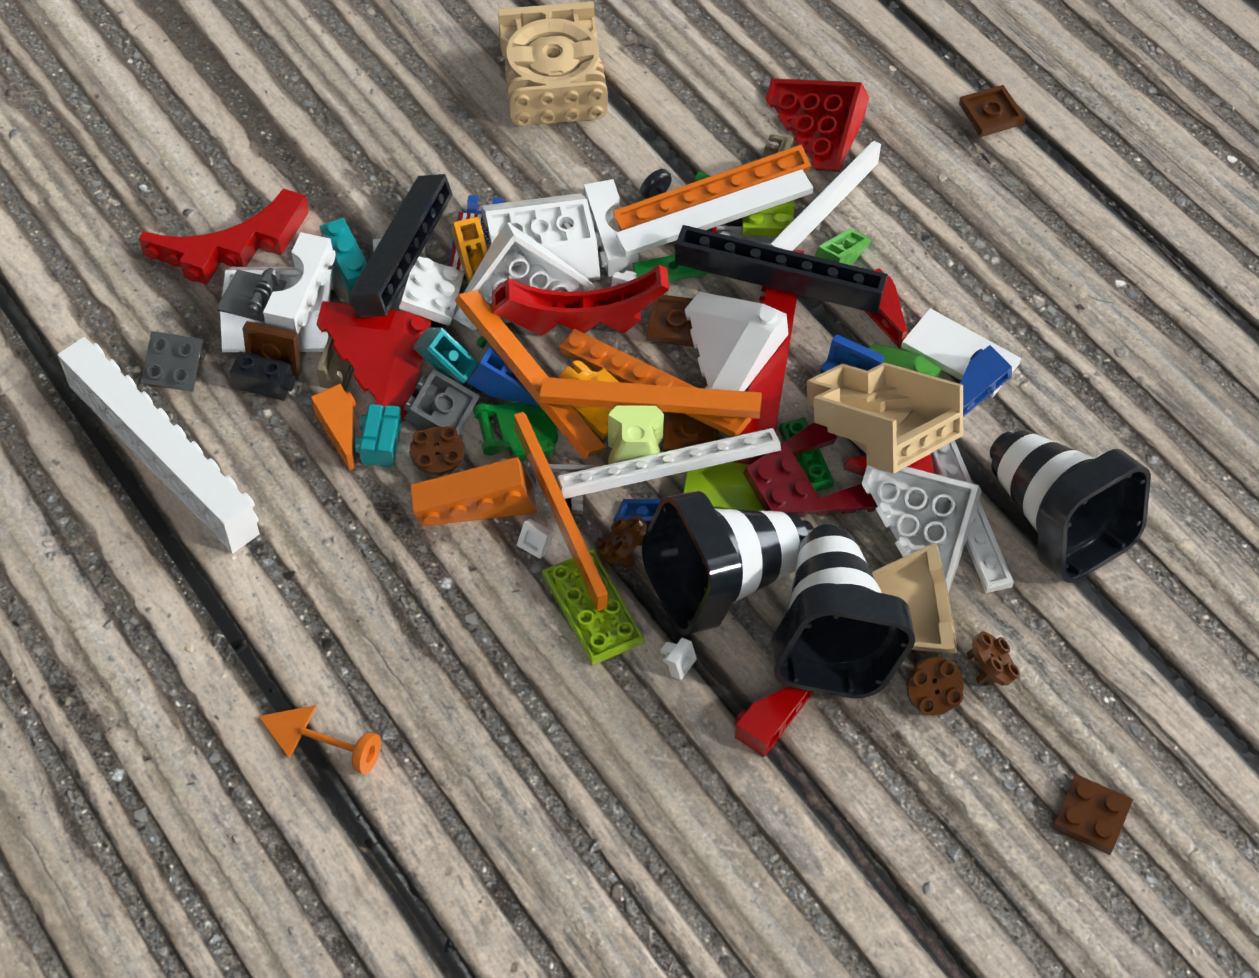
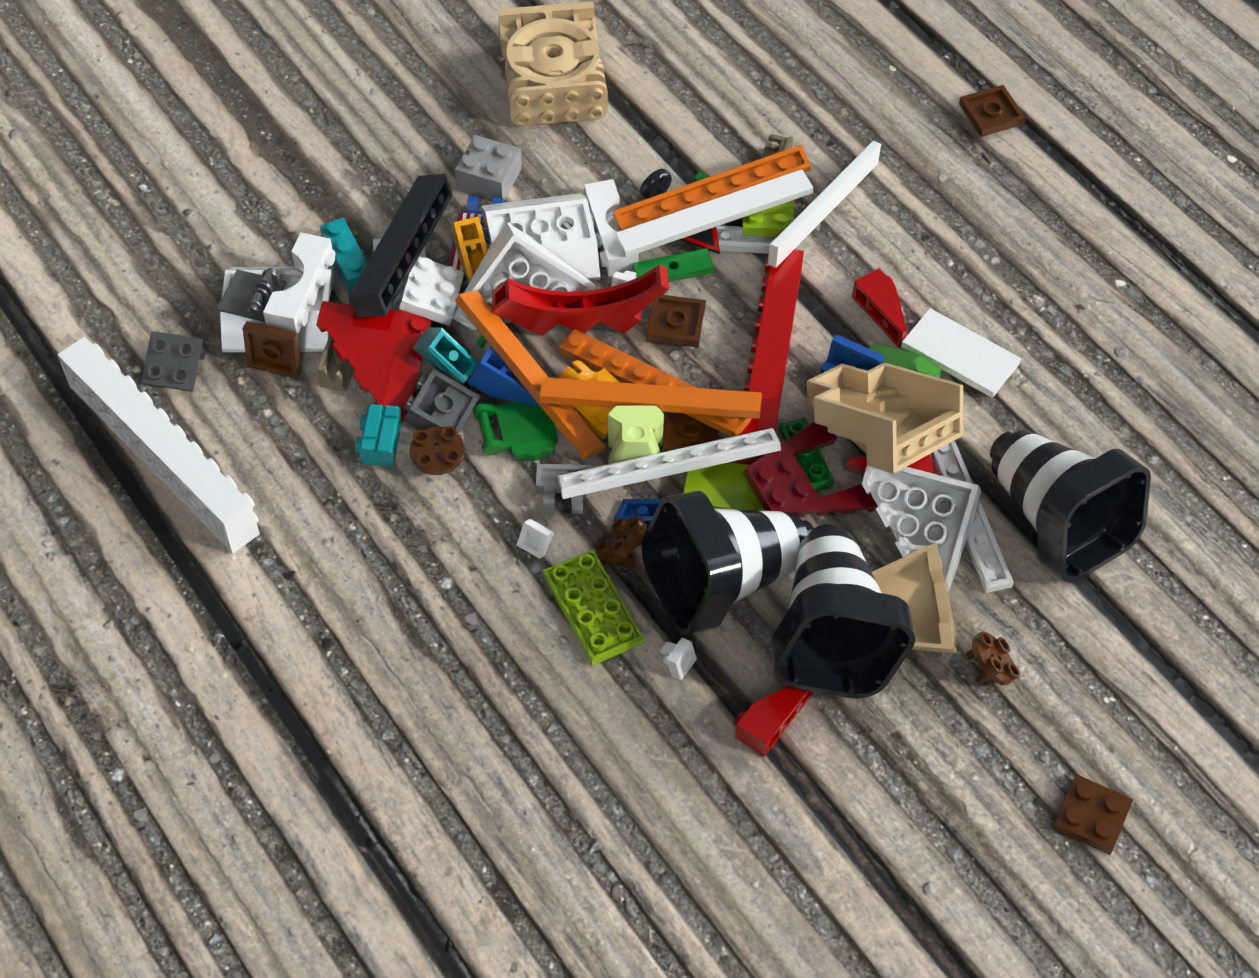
red arch [139,188,309,285] -> none
black brick [229,351,295,401] -> none
orange piece [259,705,381,775] -> none
orange slope [311,384,356,471] -> none
orange wedge [411,457,537,527] -> none
orange tile [514,412,608,611] -> none
black brick [675,225,888,314] -> none
white slope [685,292,788,391] -> none
red slope [765,78,870,172] -> none
bright green slope [815,229,872,265] -> none
reddish brown plate [906,656,964,716] -> none
blue slope [960,345,1012,417] -> none
none -> light grey piece [455,135,522,200]

